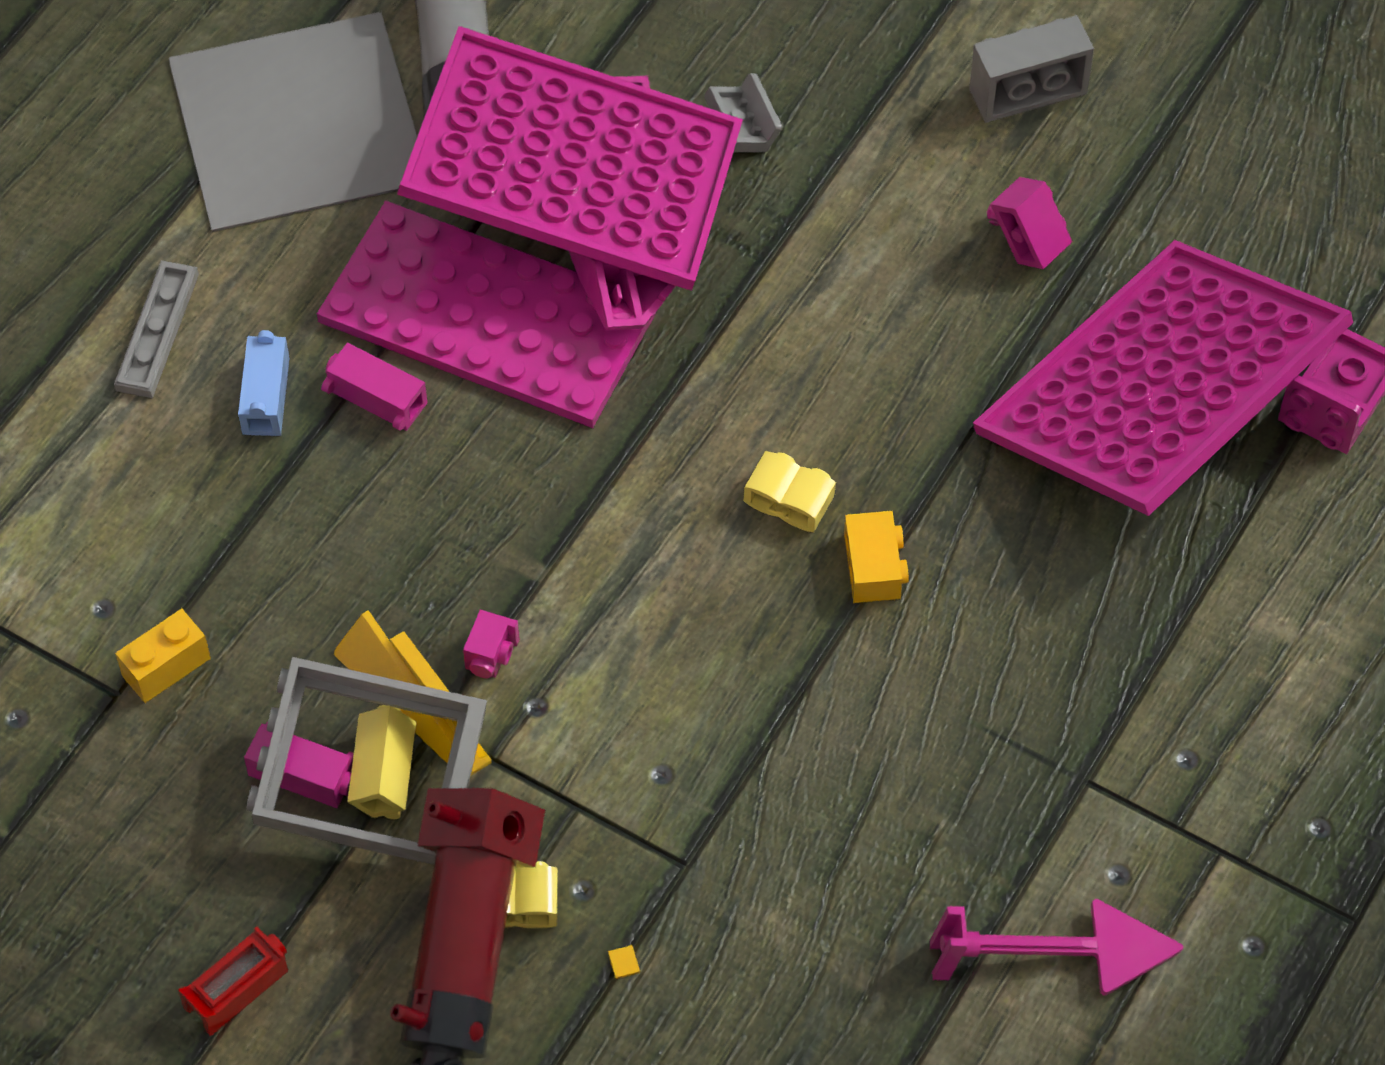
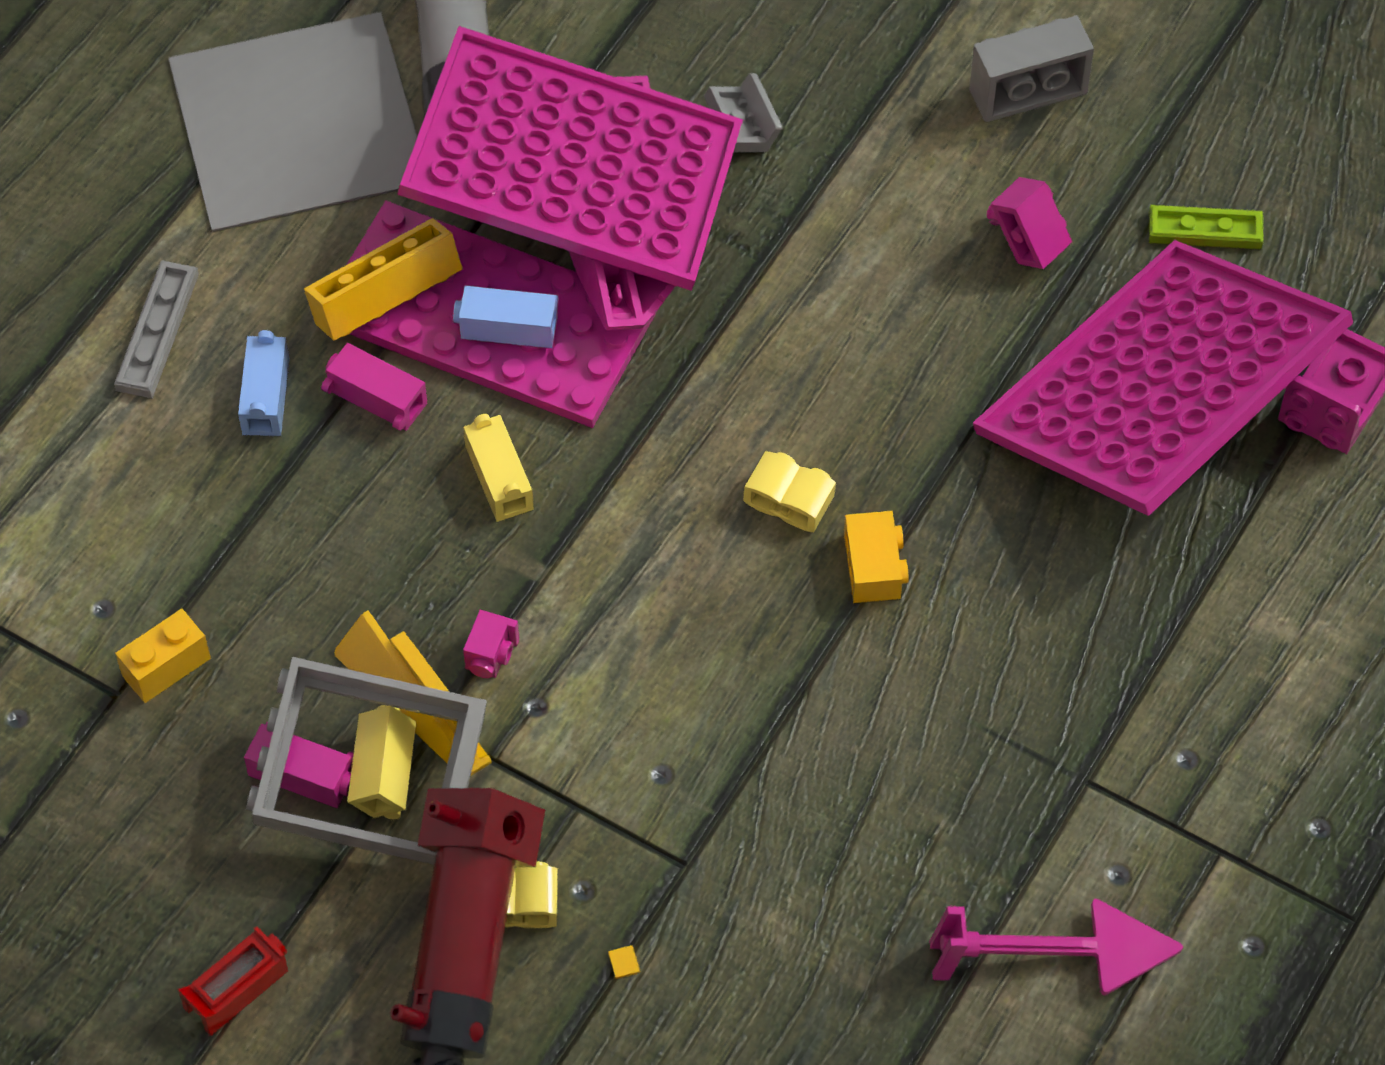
none -> yellow brick [304,218,462,341]
none -> light blue brick [453,286,559,348]
none -> light yellow brick [463,414,534,522]
none -> lime tile [1149,205,1263,249]

